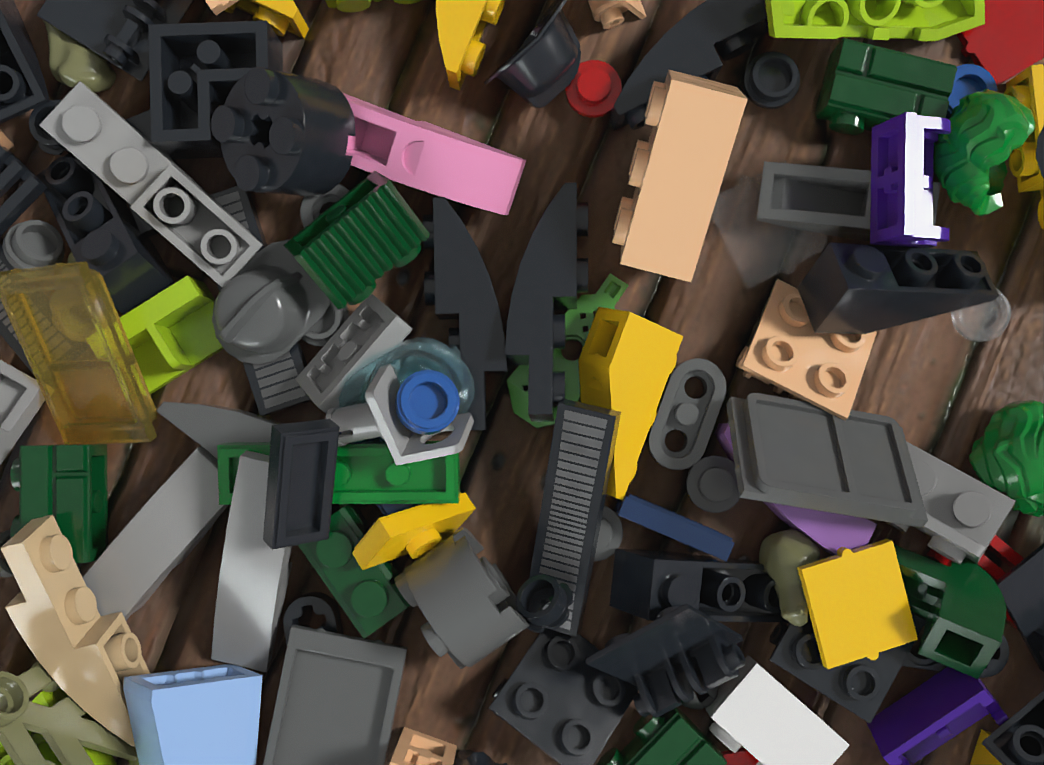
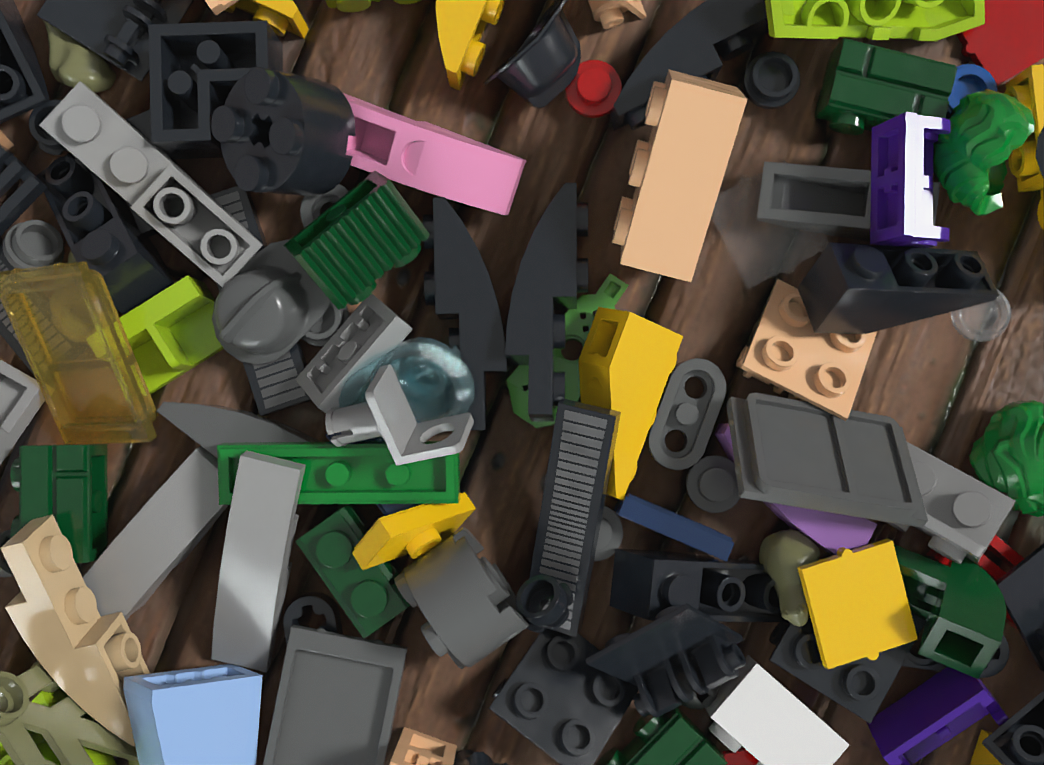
black tile [263,419,340,550] -> none
blue tile [395,370,460,435] -> none

